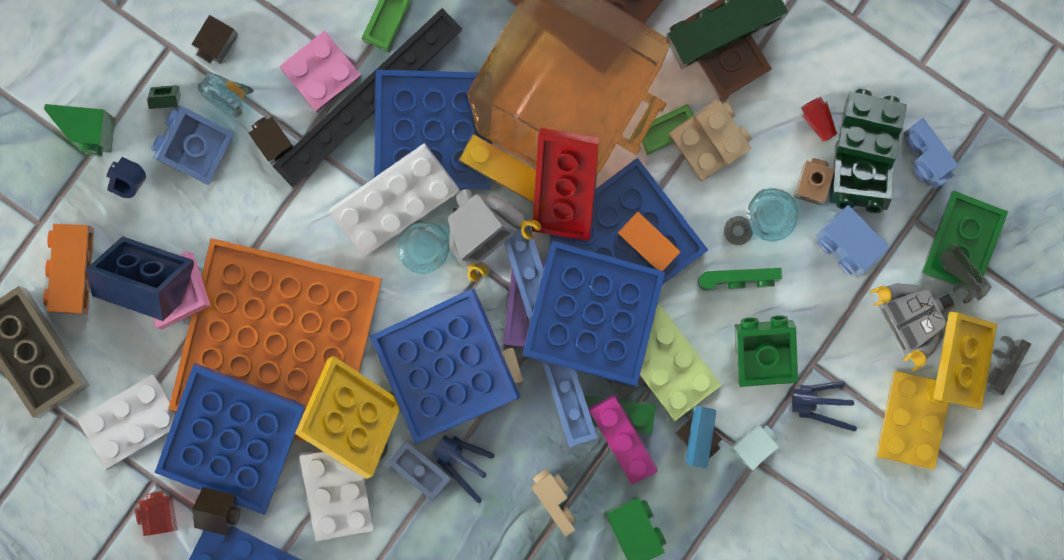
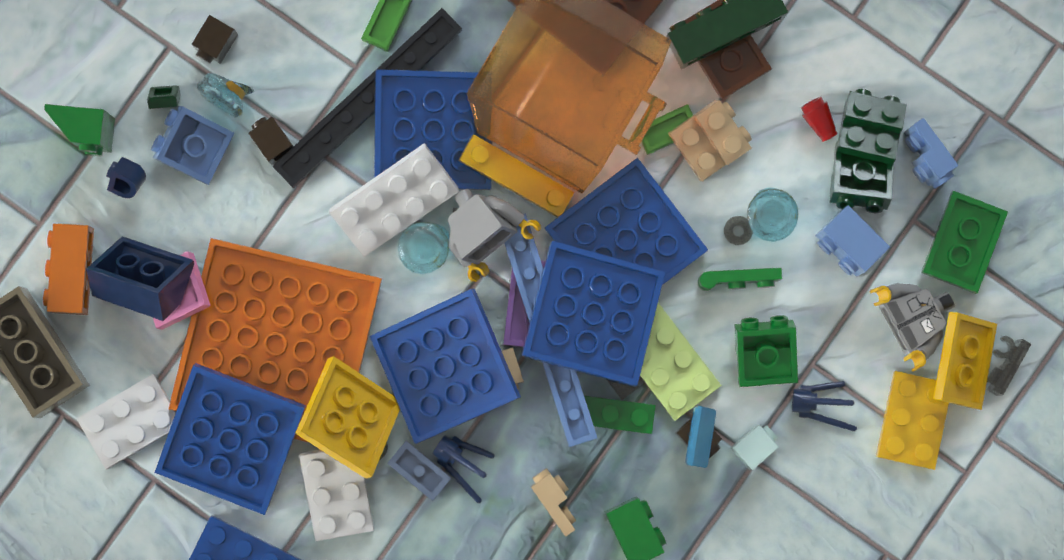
clear red brick [135,491,178,536] -> none
dark brown brick [192,487,241,536] -> none
bright pink plate [279,30,361,113] -> none
red plate [532,128,600,241] -> none
dark pink plate [589,394,658,485] -> none
orange tile [617,212,680,271] -> none
medium nougat brick [793,158,835,205] -> none
clear smoke plate [939,242,992,304] -> none

